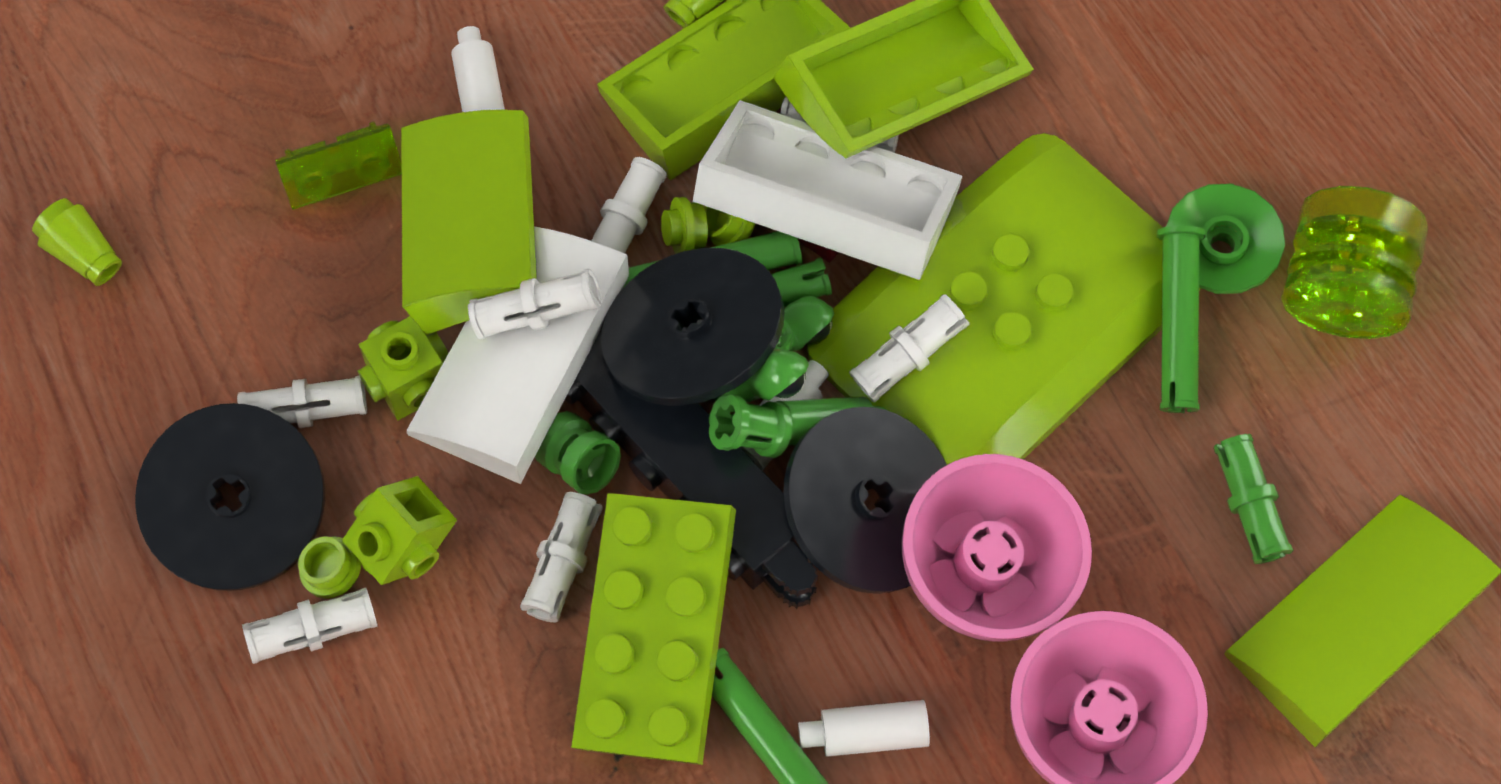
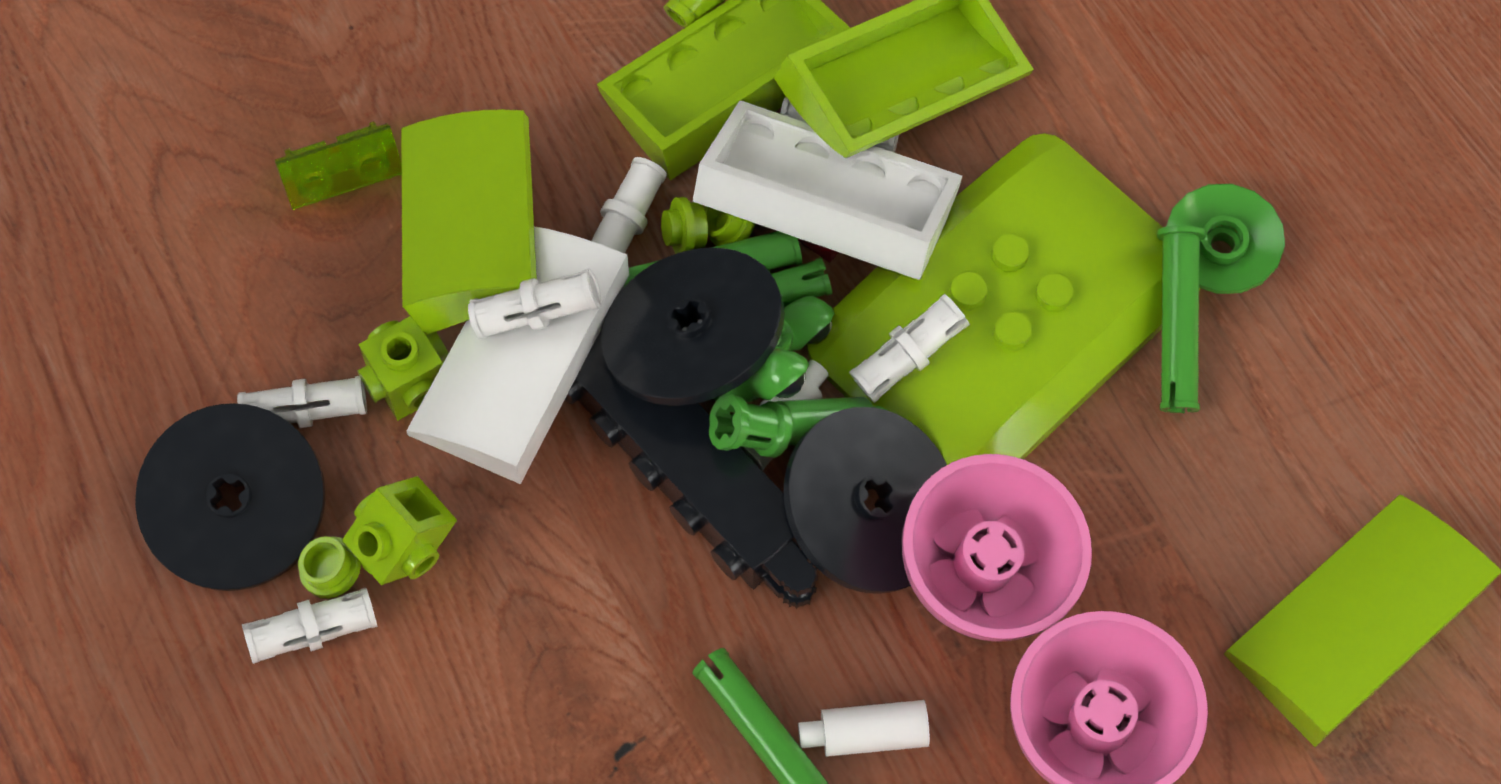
lime cone [32,198,122,286] -> none
white cylinder [451,26,505,112] -> none
white pin [520,492,603,623] -> none
bright green wheel [535,411,621,495] -> none
lime plate [571,493,736,765] -> none
bright green pin [1213,434,1293,564] -> none
clear neon green wheel [1281,186,1429,339] -> none

